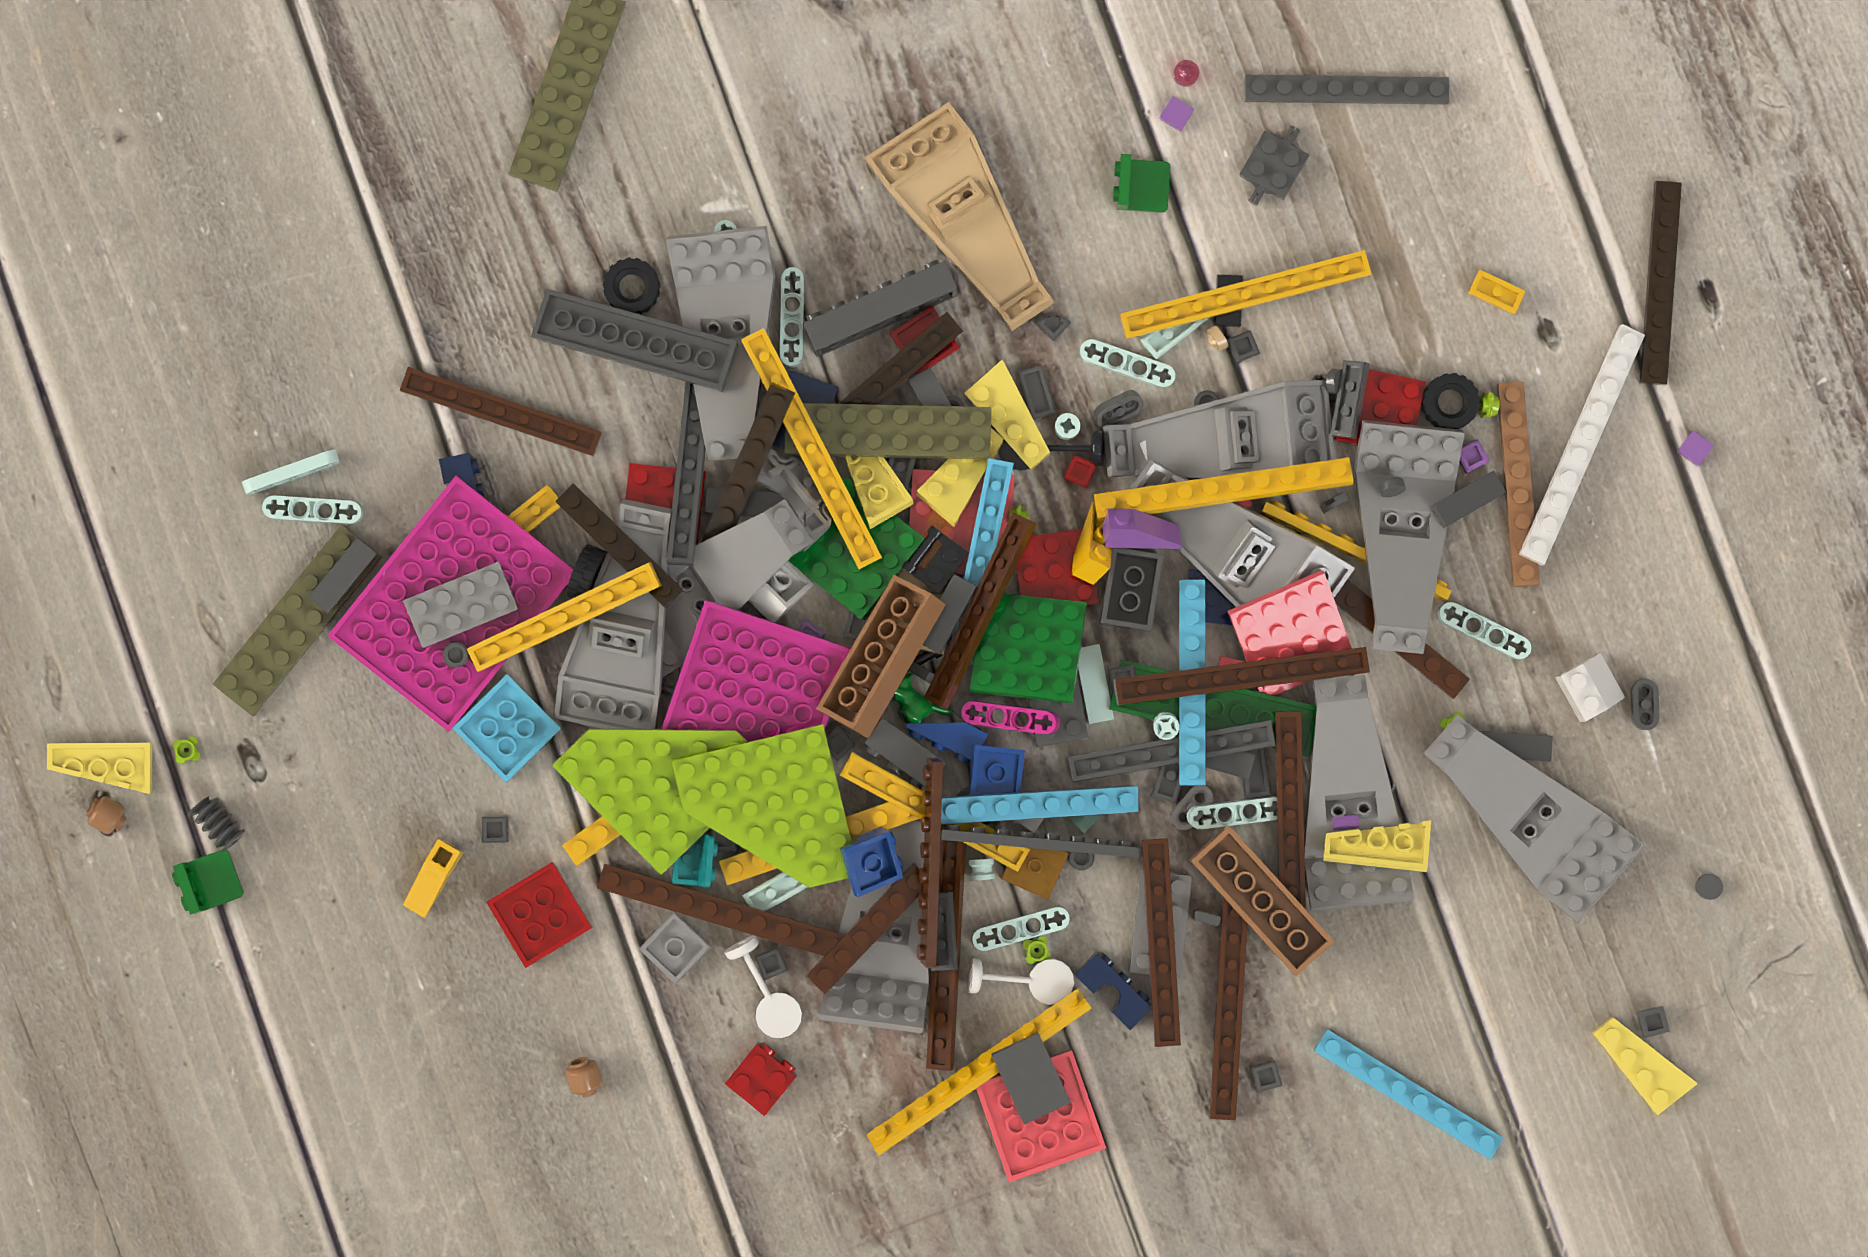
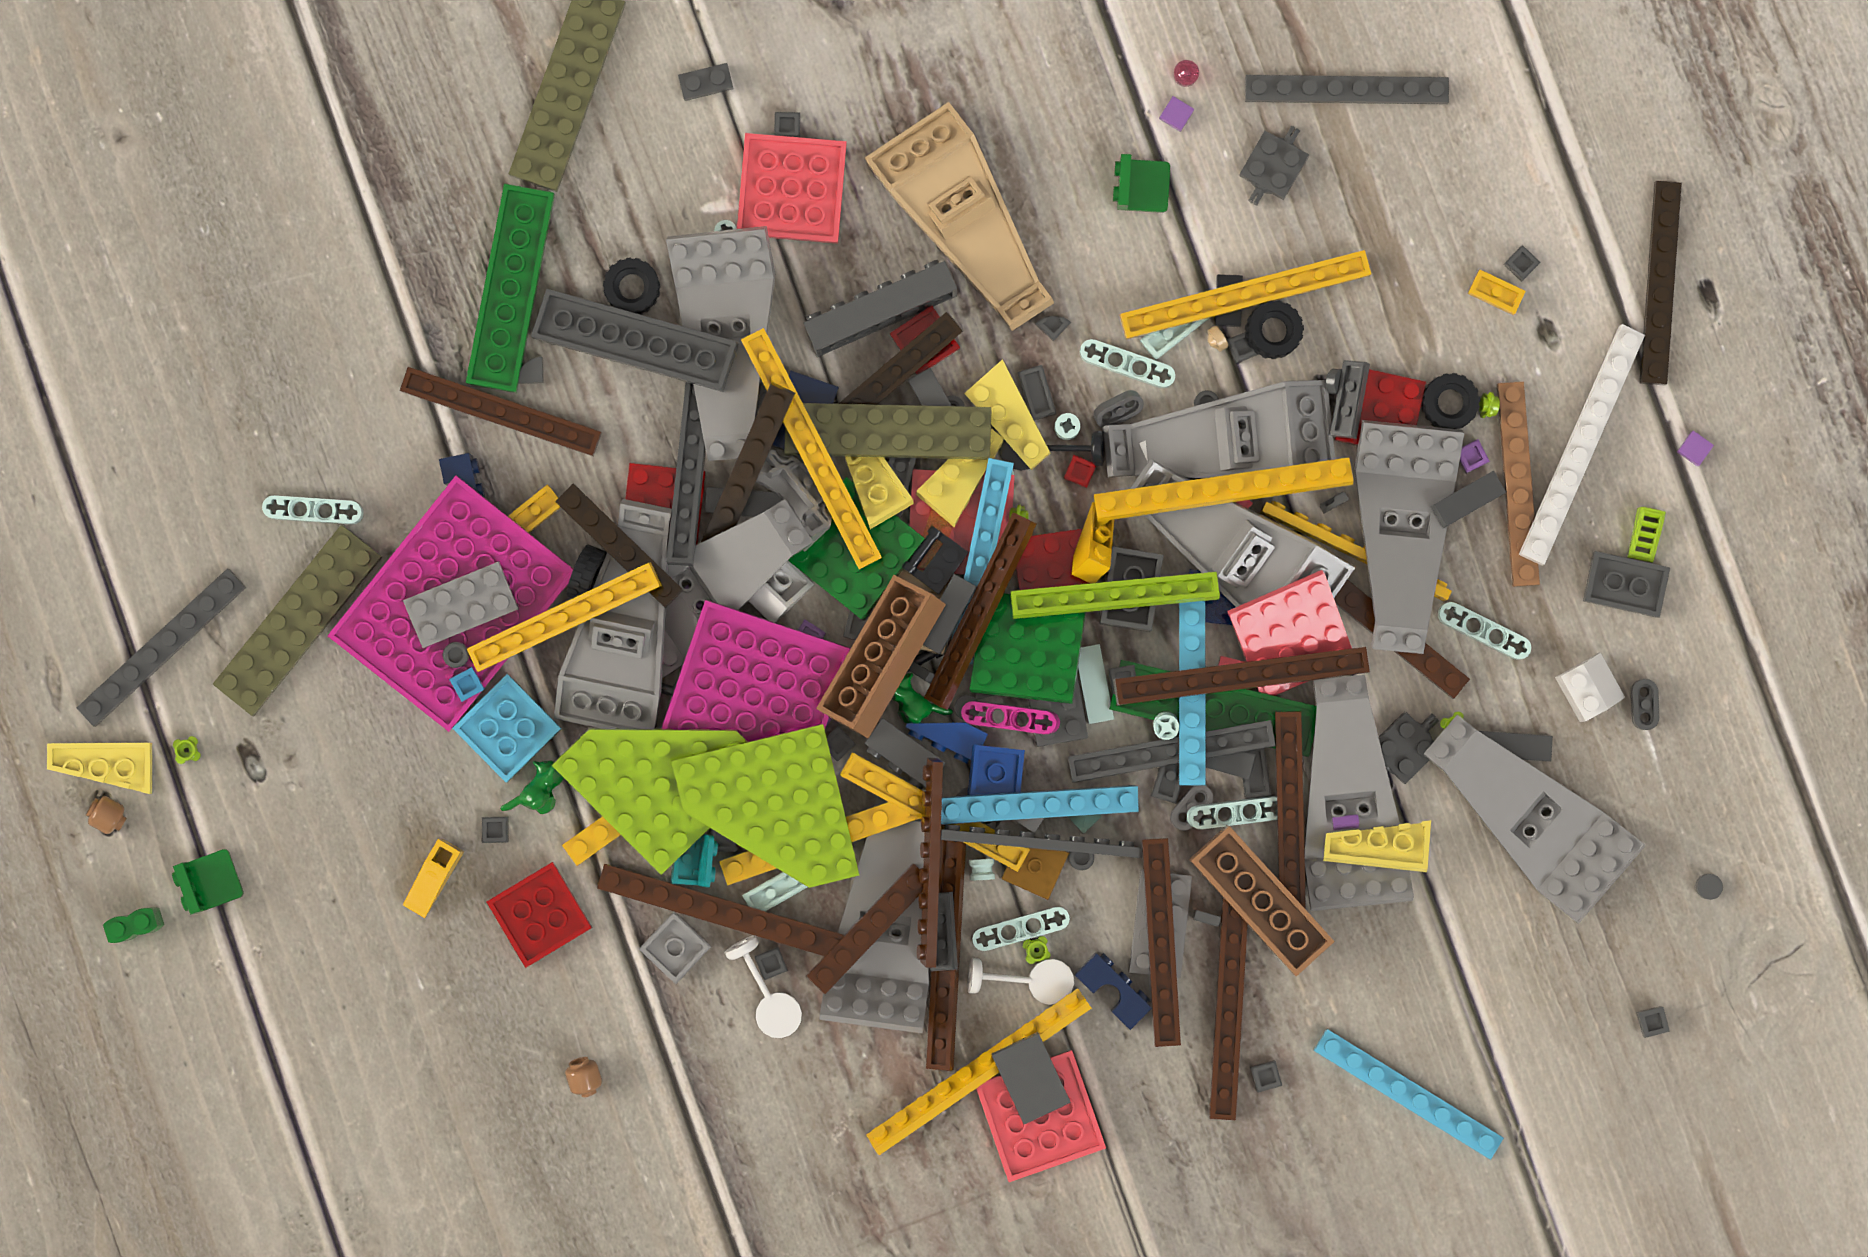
dark grey piece [188,796,245,853] -> none
light aqua beam [242,450,340,495] -> none
dark grey tile [308,538,378,614] -> none
red plate [725,1043,797,1116] -> none
light aqua beam [780,267,804,368] -> none
blue plate [840,827,903,897] -> none
medium lavender slope [1103,508,1182,549] -> none
dark grey tile [1379,477,1406,497] -> none
light yellow wing [1592,1017,1698,1115] -> none
none -> dark grey plate [76,568,247,727]
none -> green brick [103,907,165,943]
none -> dark azure plate [449,667,485,702]
none -> green plate [466,184,555,393]
none -> green animal [500,760,564,814]
none -> dark grey tile [518,357,544,384]
none -> dark grey plate [678,63,734,101]
none -> coral plate [737,133,847,244]
none -> dark grey tile [774,112,800,138]
none -> lime plate [1011,572,1220,619]
none -> black tyre [1245,300,1304,359]
none -> dark grey plate [1379,711,1439,784]
none -> dark grey tile [1503,245,1541,282]
none -> dark grey plate [1583,551,1670,618]
none -> lime slope [1627,507,1666,563]

